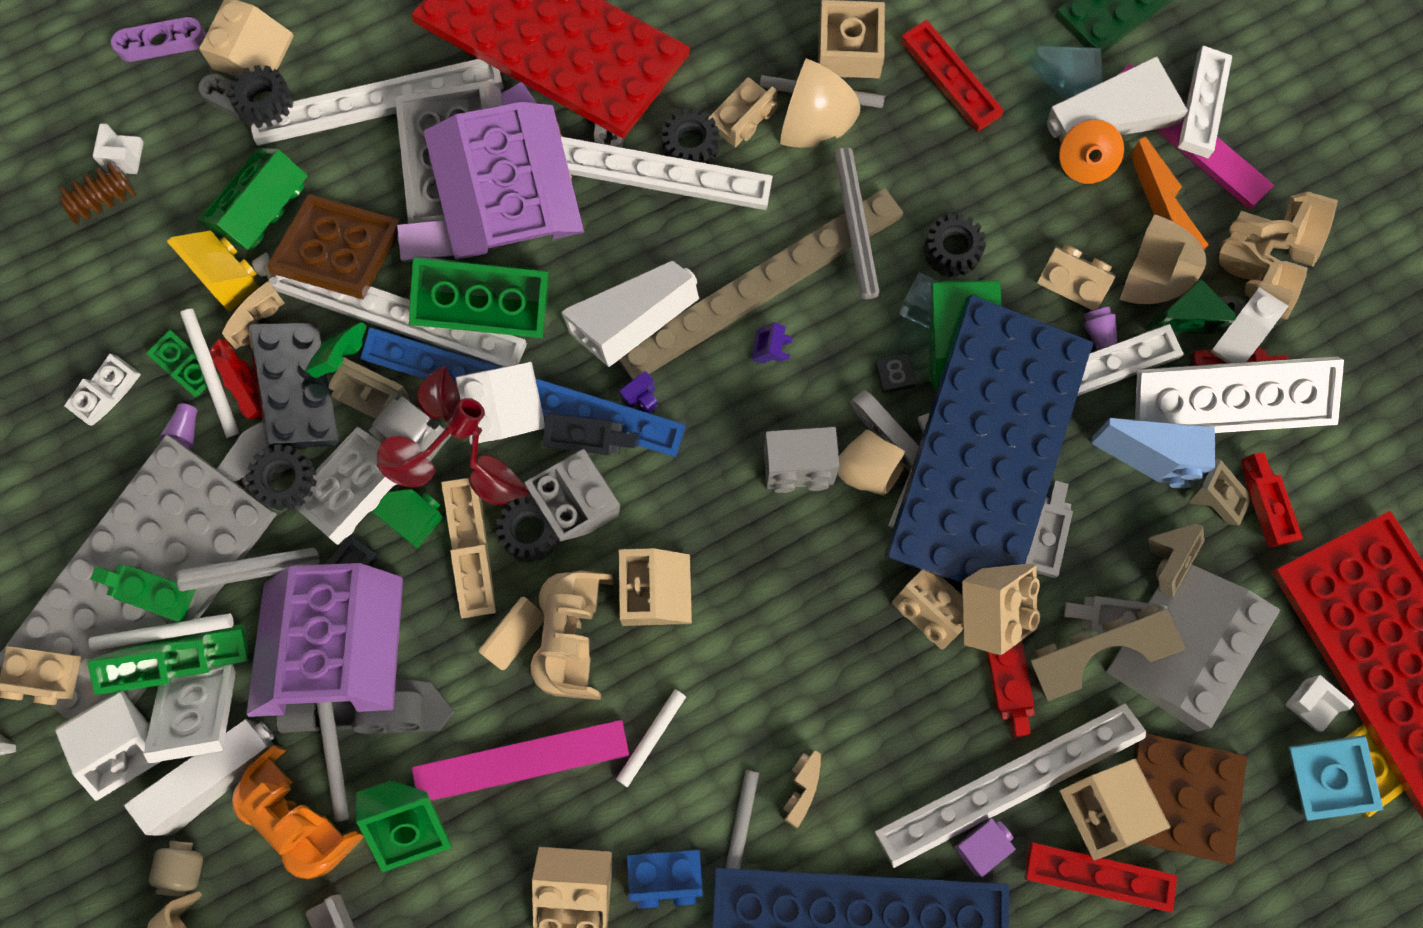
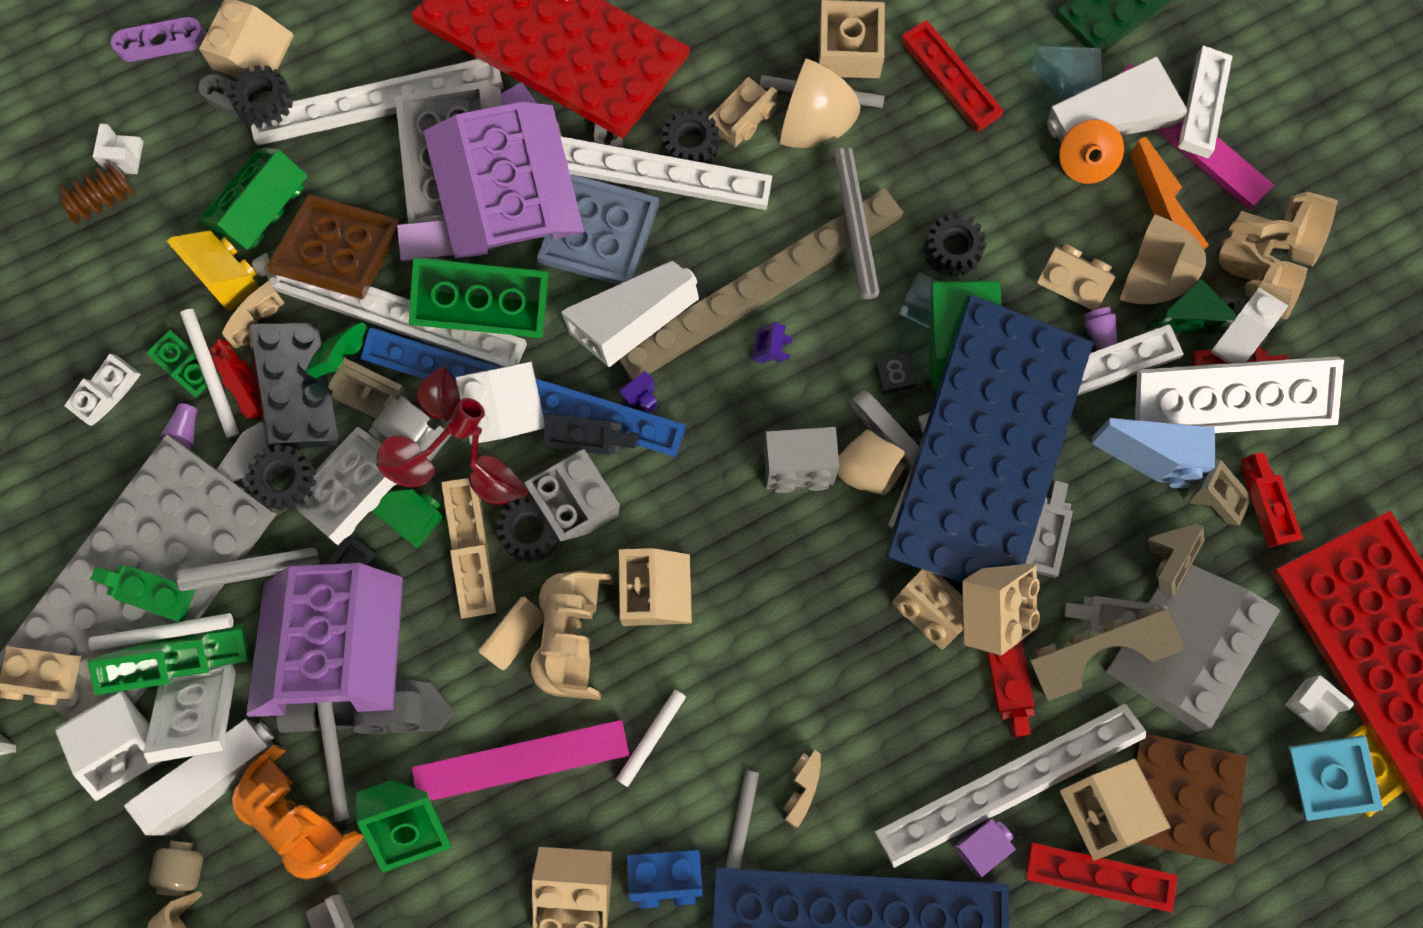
none -> sand blue plate [537,174,659,285]

